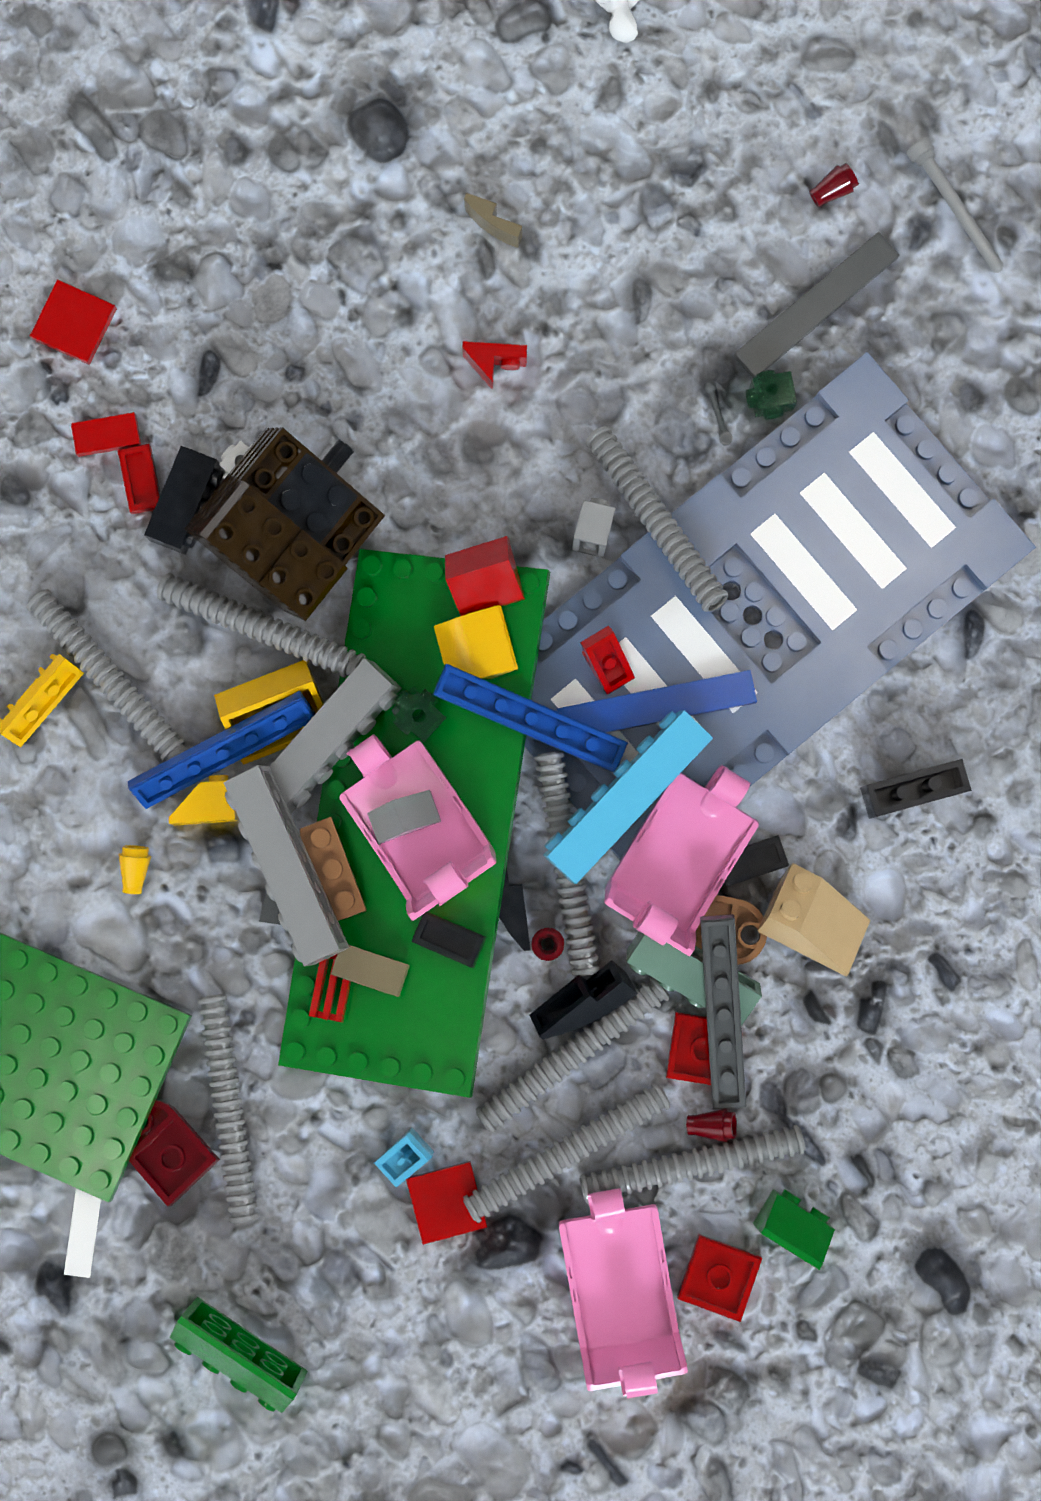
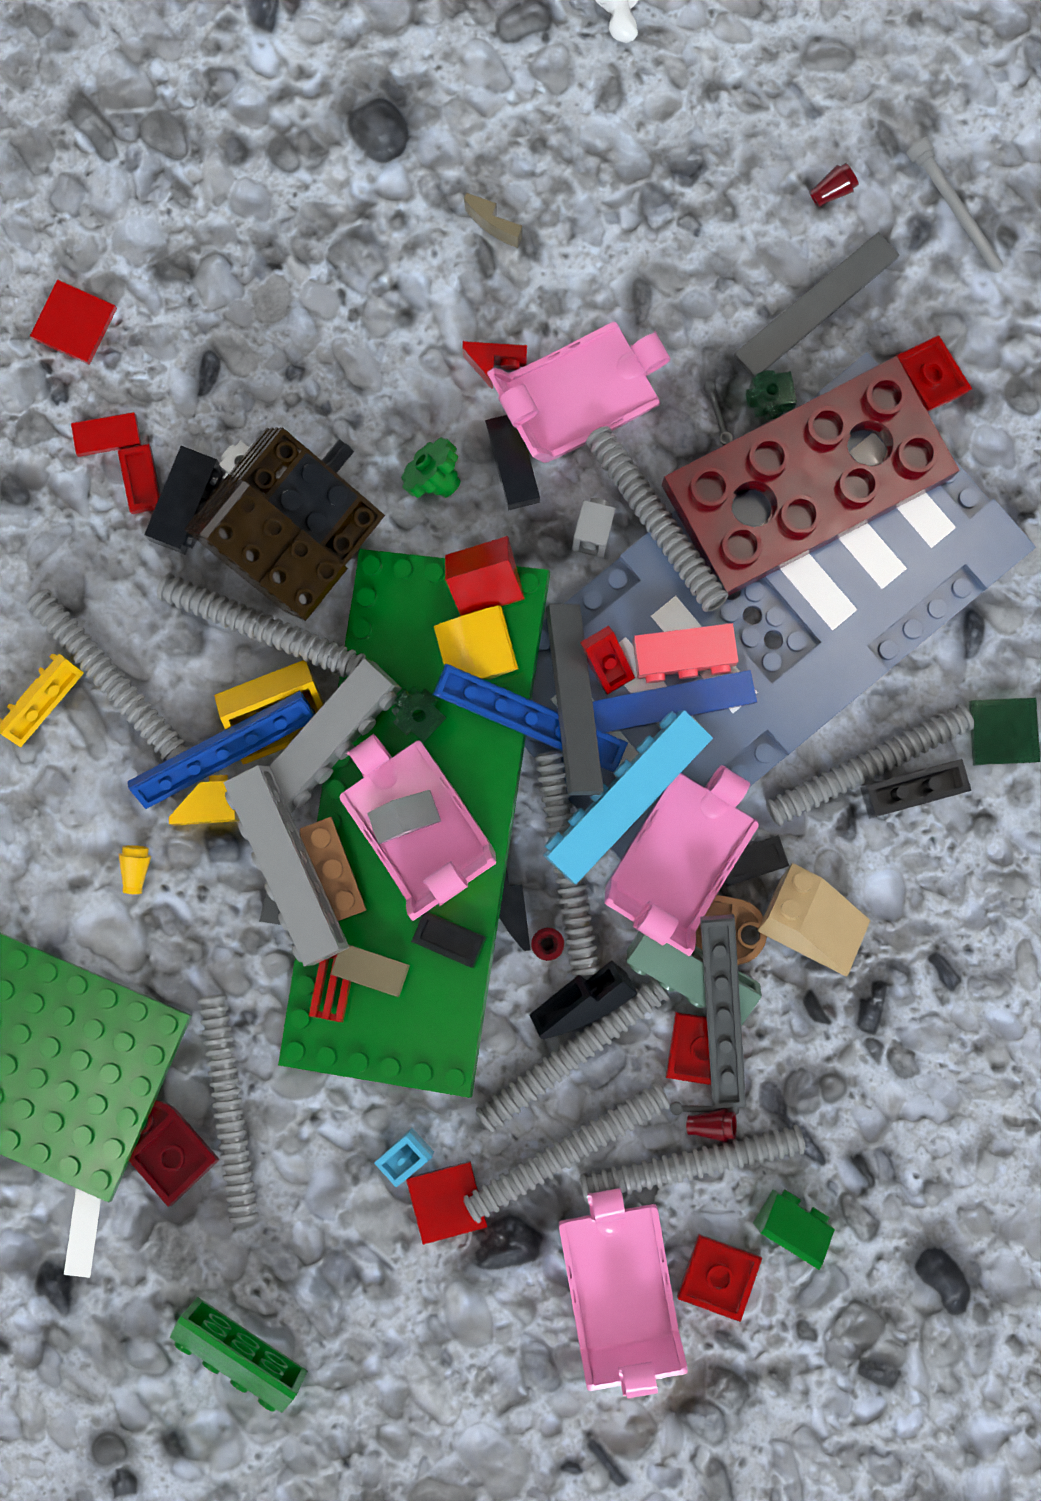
none -> green plant [401,437,461,498]
none -> black slope [485,415,540,511]
none -> bright pink panel [487,322,671,463]
none -> dark grey tile [546,604,604,795]
none -> coral brick [632,623,738,683]
none -> dark red plate [662,356,960,596]
none -> dark grey hinge [670,1101,739,1115]
none -> light grey piece [766,703,974,826]
none -> red tile [894,335,972,413]
none -> clear green tile [969,697,1040,766]

